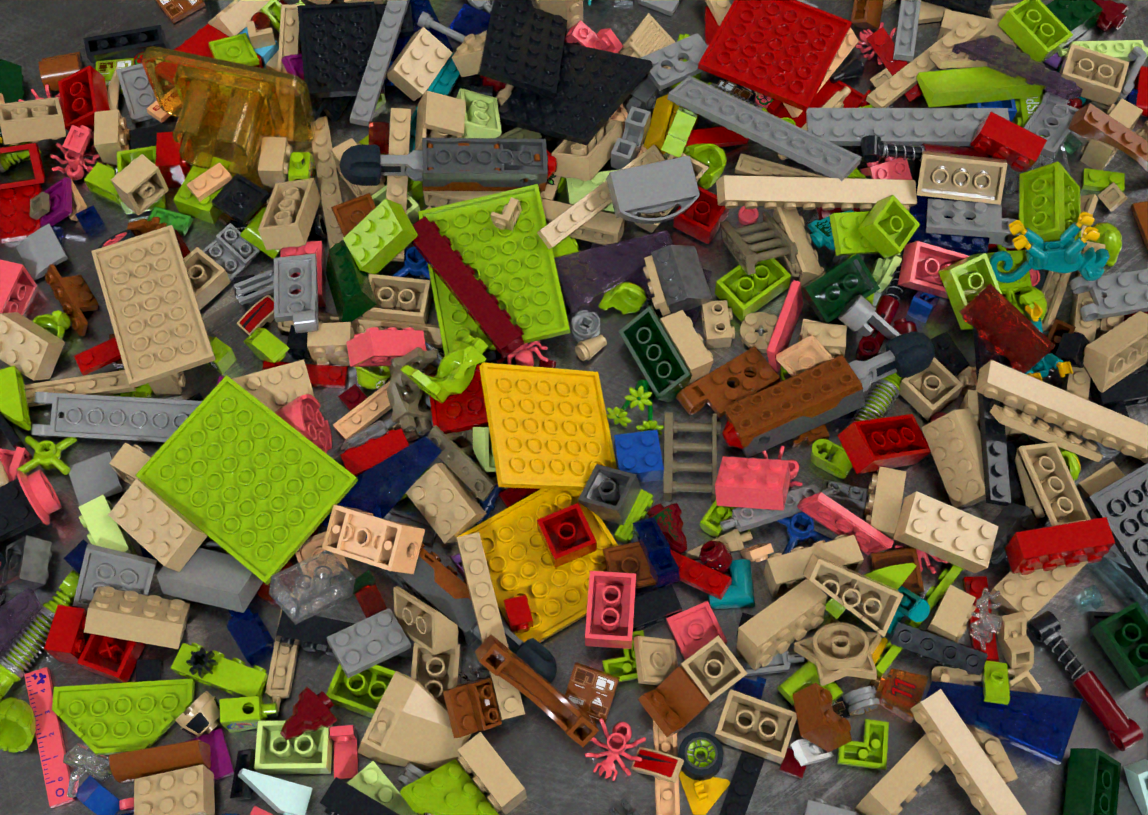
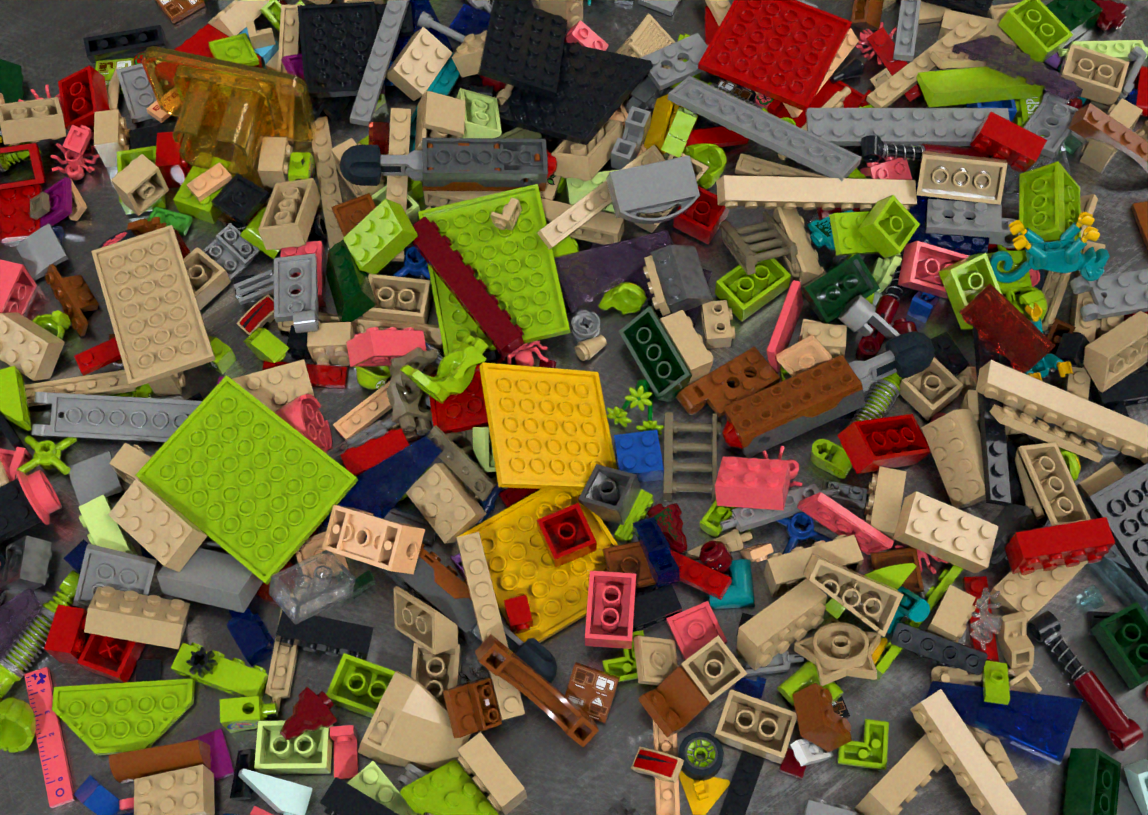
dark orange brick [39,51,82,92] -> none
clear plate [63,743,112,798] -> none
clear blue plate [75,205,104,233] -> none
lime slope [84,162,121,205] -> none
tan cone [175,691,220,738] -> none
clear red plate [251,12,270,30] -> none
light grey plate [327,608,411,678] -> none
dark red plate [338,384,367,411] -> none
clear red brick [355,584,387,618] -> none
coral animal [585,718,646,781] -> none
coral bracket [596,28,624,54] -> none
coral tile [738,206,759,226] -> none
tan plate [740,312,778,353] -> none
dark orange plate [792,424,830,447] -> none
light grey wheel [843,686,881,715] -> none
clear orange torso [868,668,929,723] -> none
lime plate [1081,168,1125,192] -> none
lime hair [1087,222,1122,266] -> none
tan plate [1097,182,1128,212] -> none

